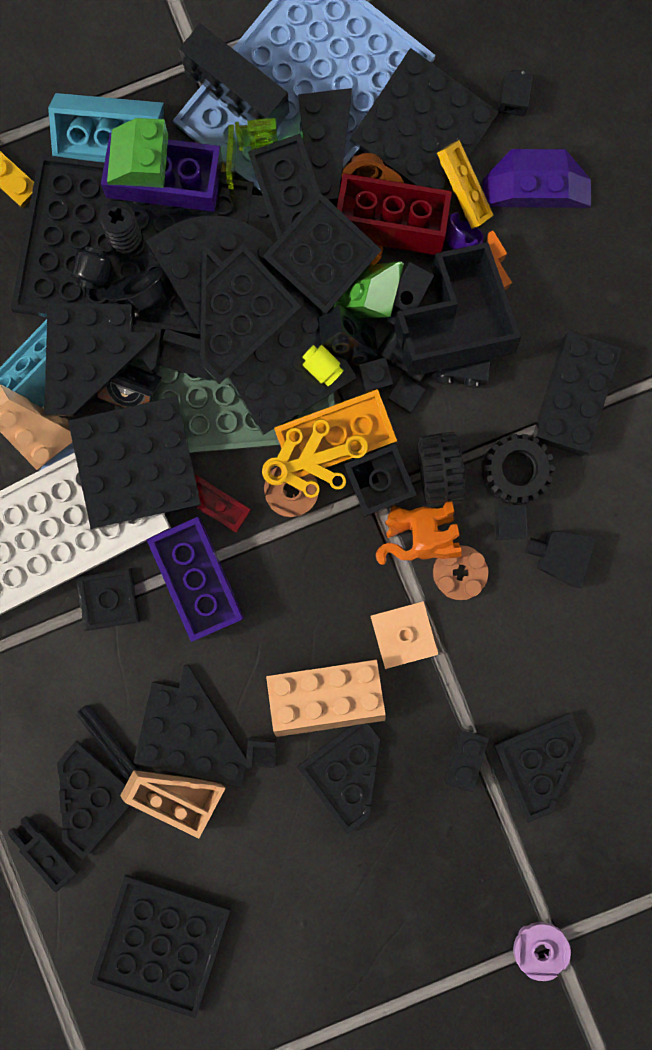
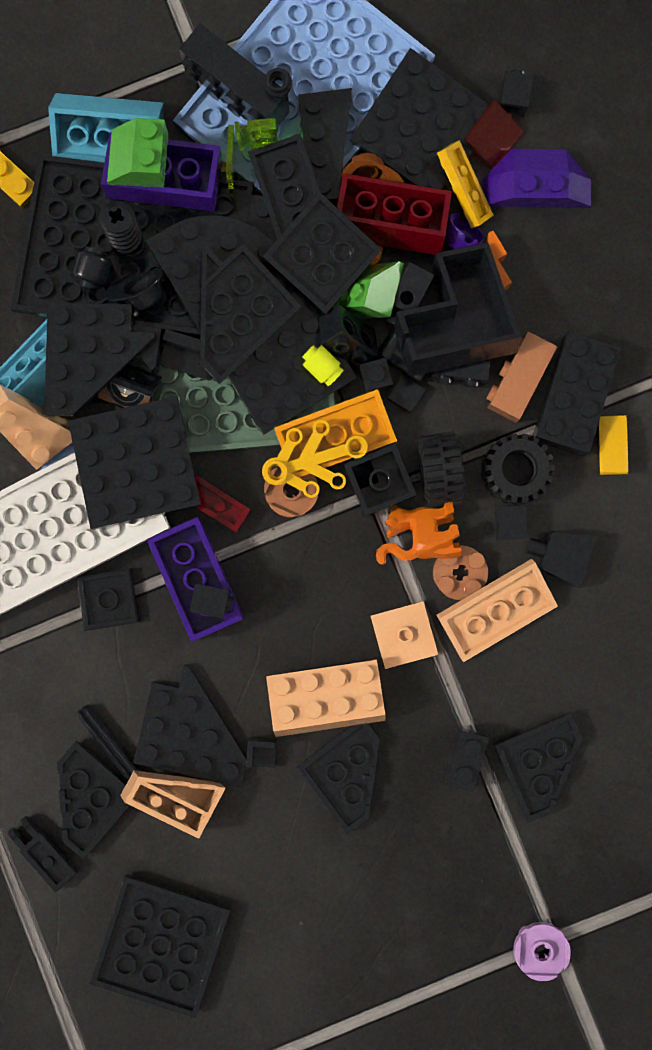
none -> black brick [190,583,235,618]
none -> black plate [264,68,292,98]
none -> light nougat plate [436,559,558,662]
none -> clear red piece [465,101,523,168]
none -> nougat brick [486,332,557,423]
none -> yellow slope [598,415,628,475]

